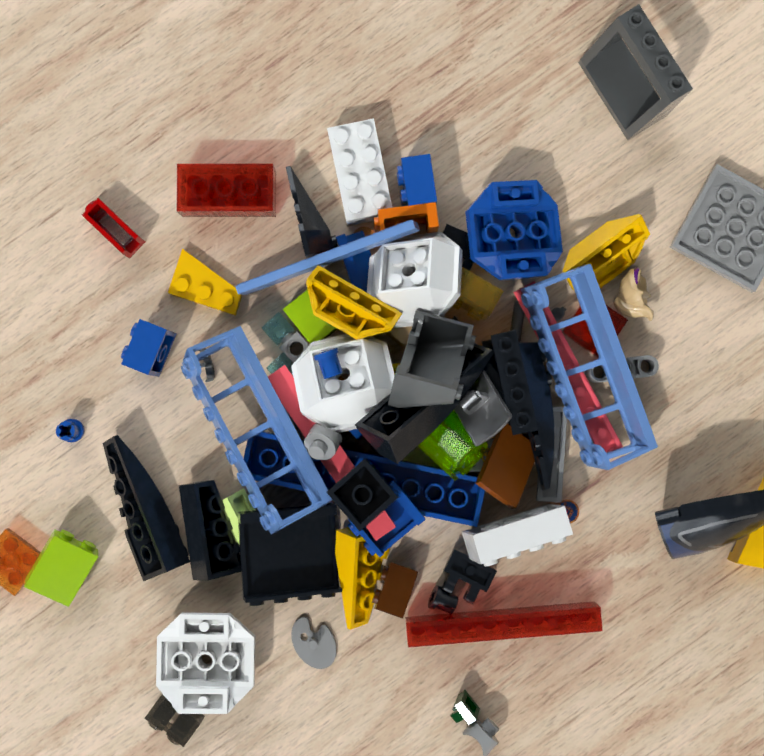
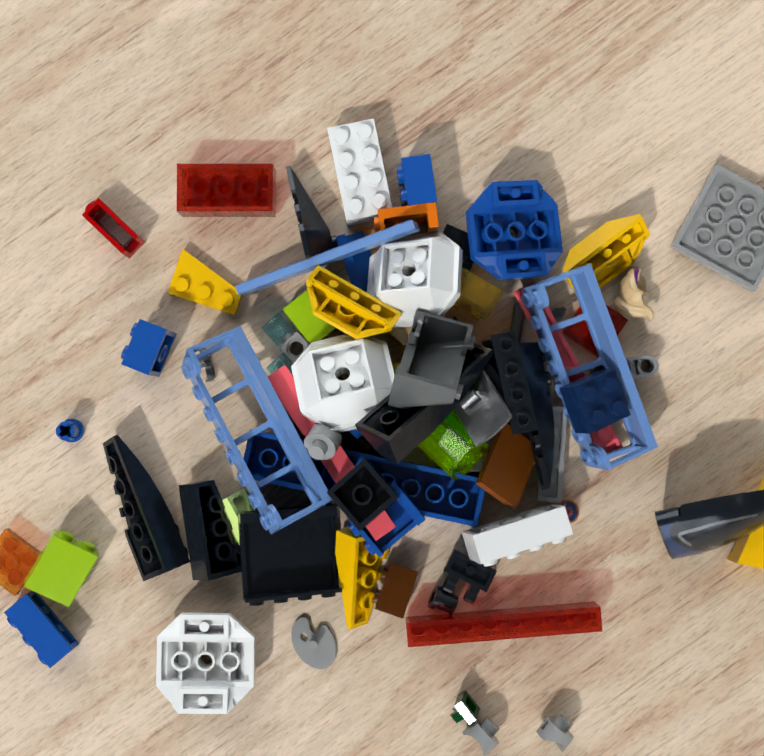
clear smoke piece [144,694,205,747] -> none
blue bush [313,348,343,379] -> none
dark grey windscreen [578,4,693,140] -> none
none -> blue brick [4,591,79,668]
none -> light grey piece [537,714,574,752]
none -> dark blue brick [559,369,631,434]

